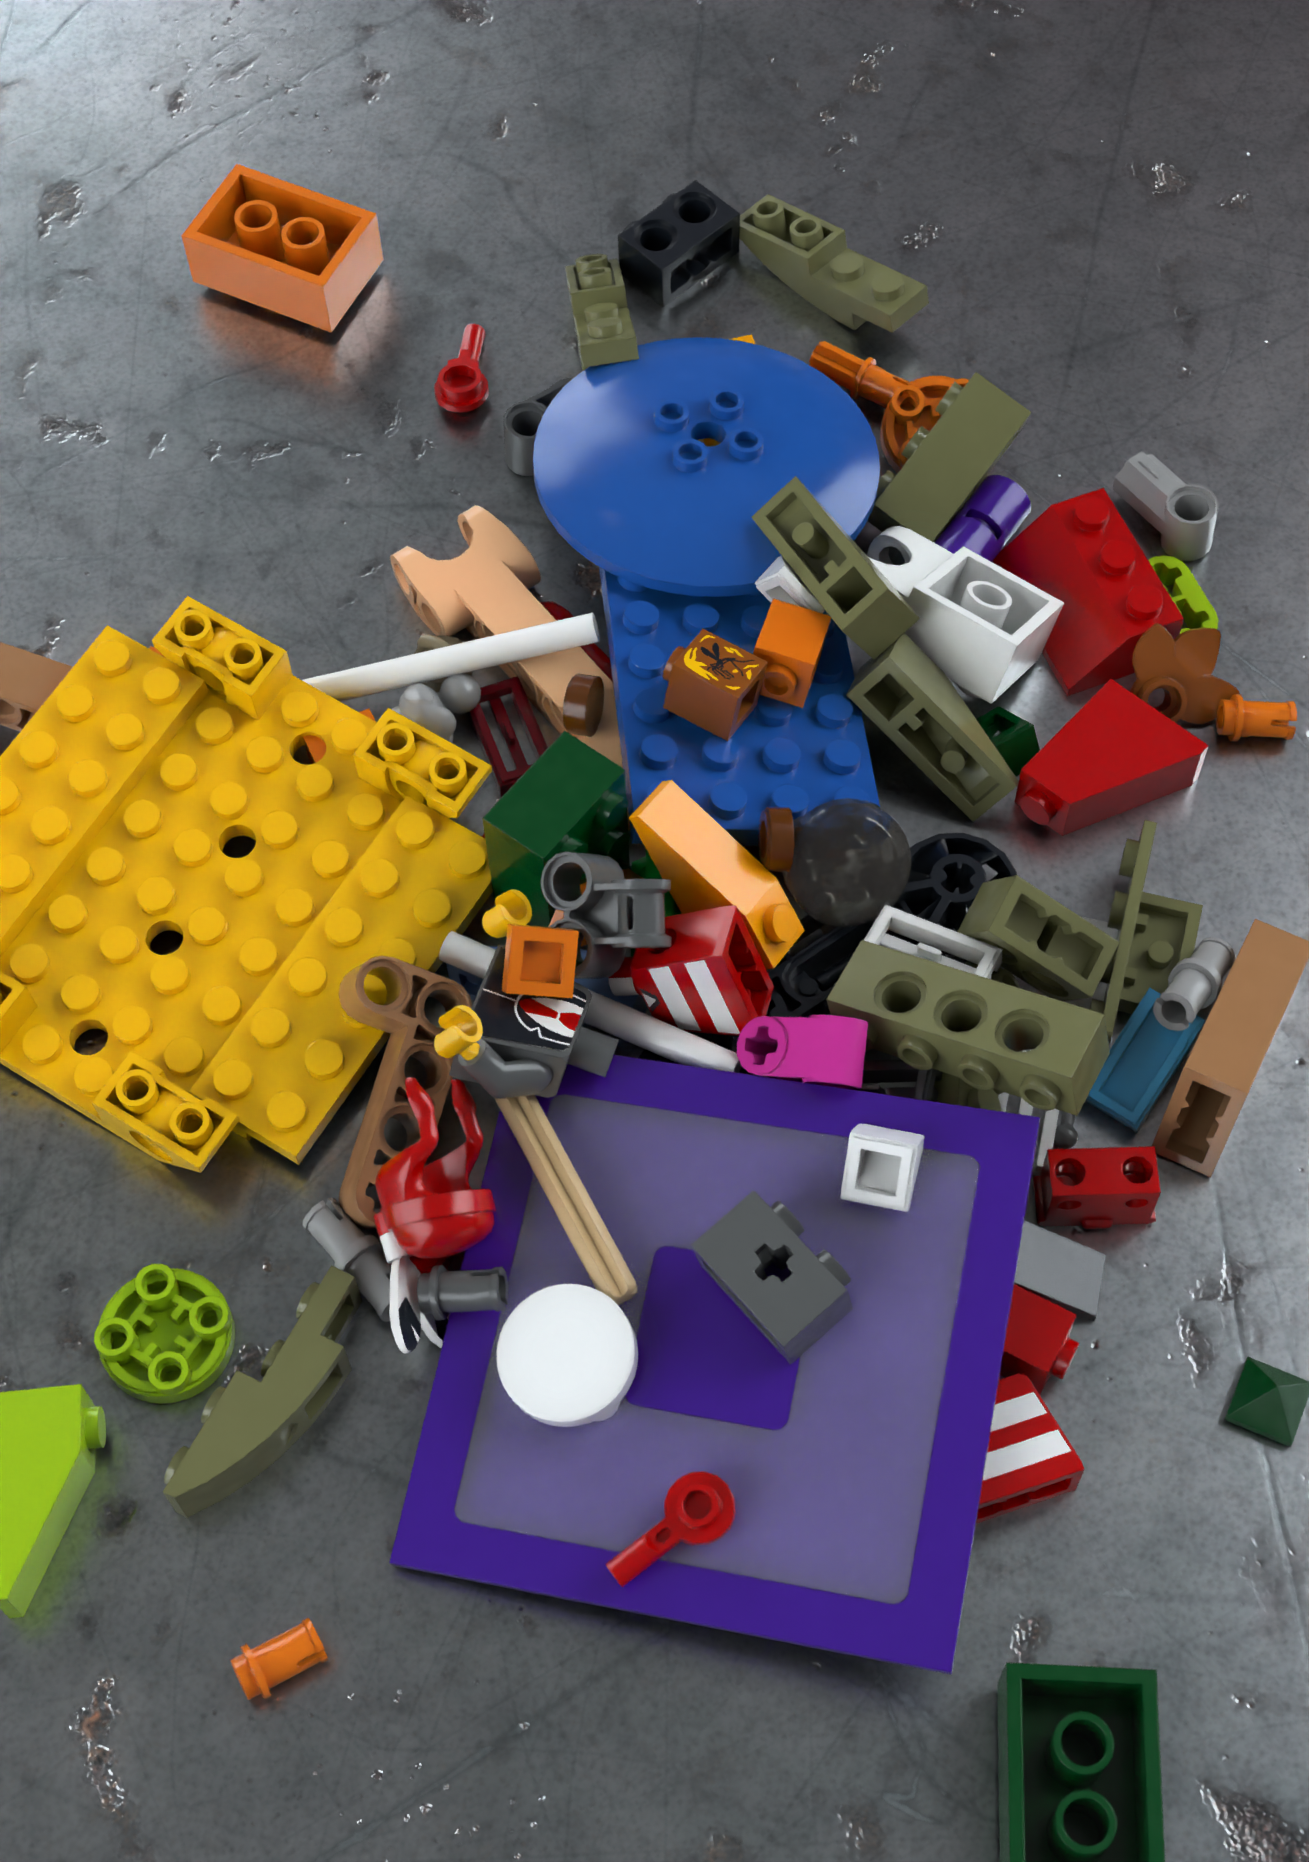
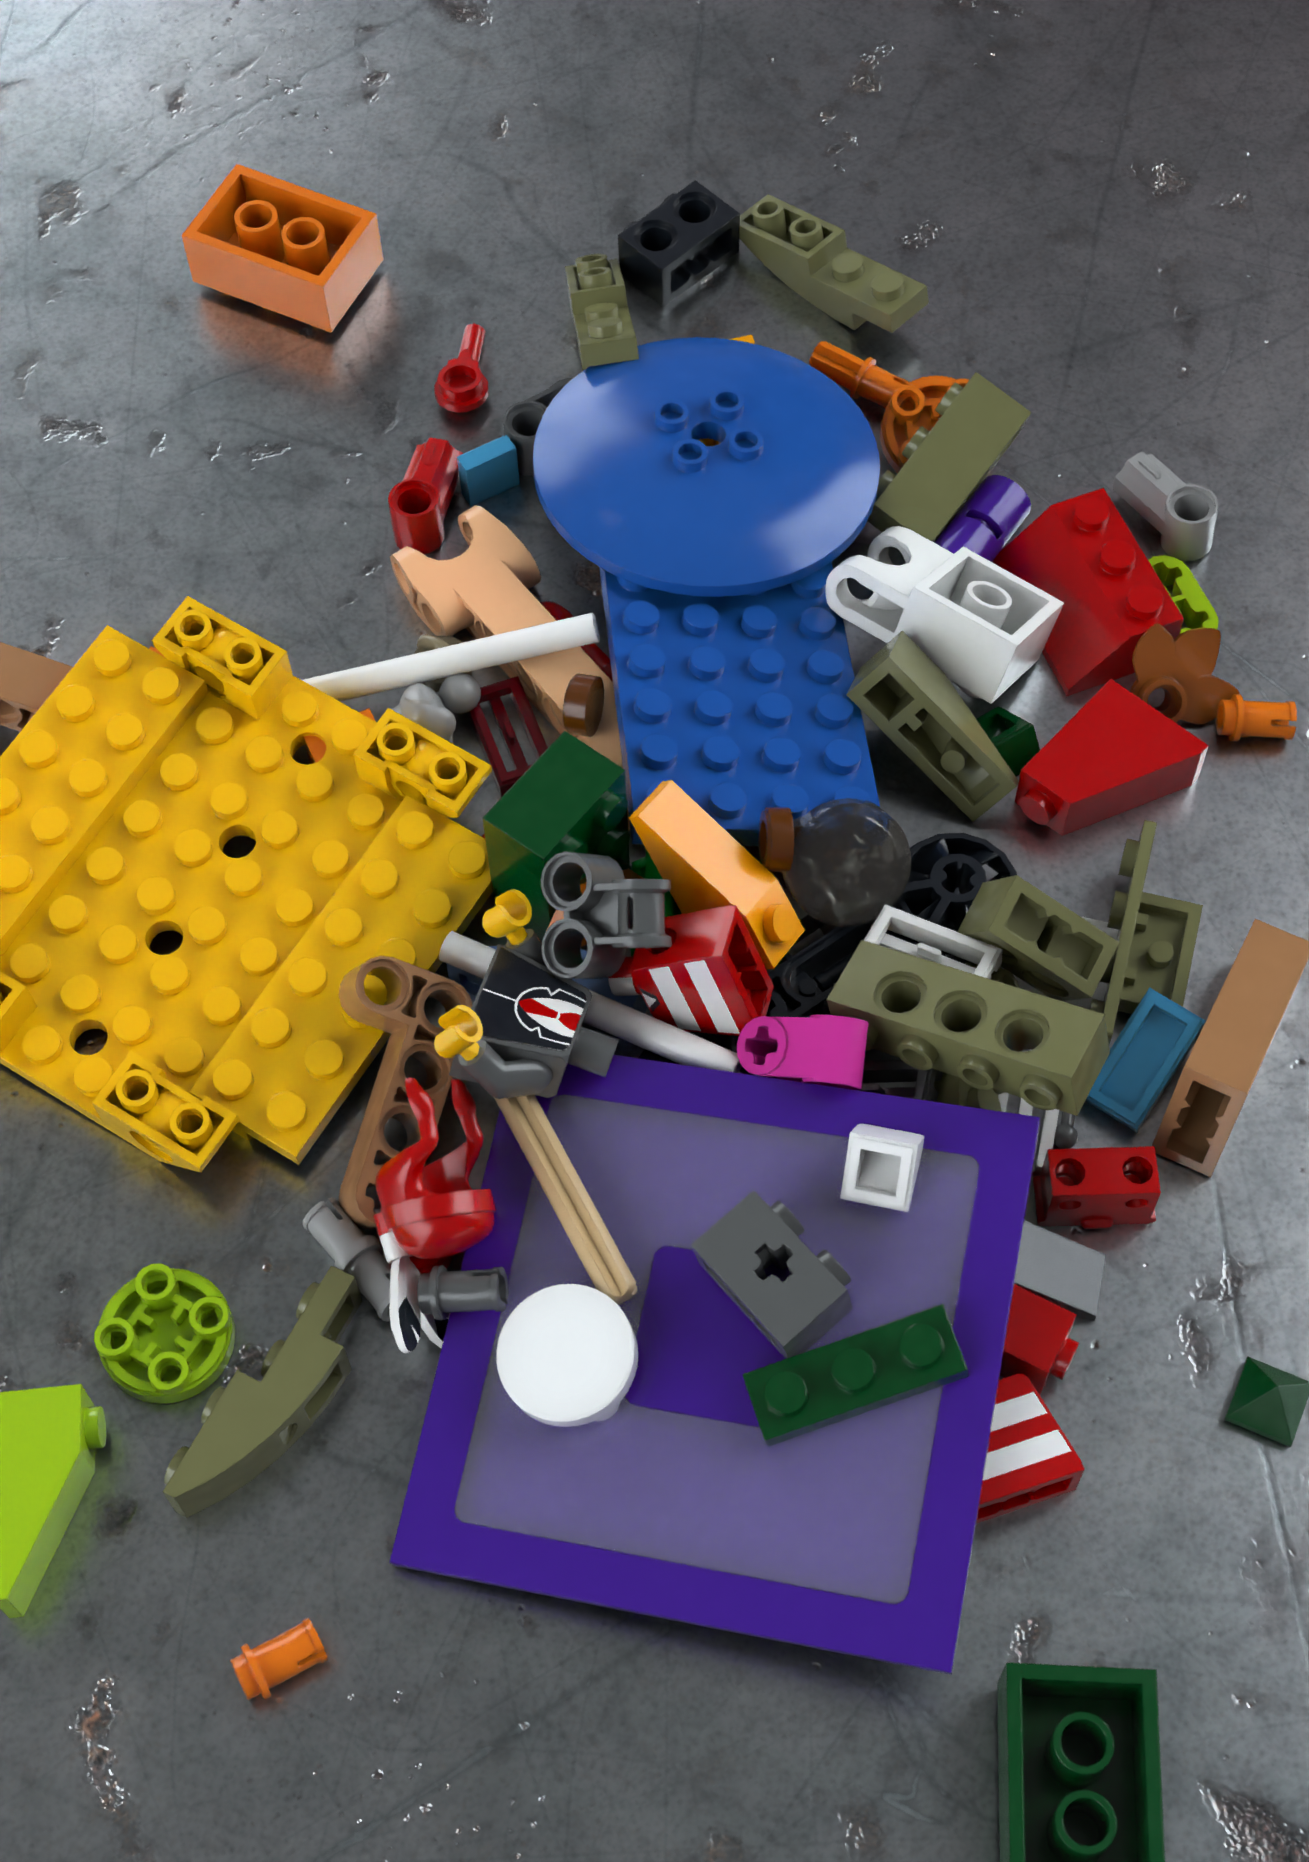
orange plate [502,924,579,998] -> none
red plate [605,1471,736,1587] -> none
dark orange brick [663,629,768,741] -> none
olive slope [751,476,920,660] -> none
orange brick [753,598,831,708] -> none
white slope [755,555,825,613] -> none
light grey pin [1153,937,1235,1031] -> none
none -> red piece [388,437,463,554]
none -> dark azure tile [457,435,520,507]
none -> dark green plate [742,1304,969,1447]

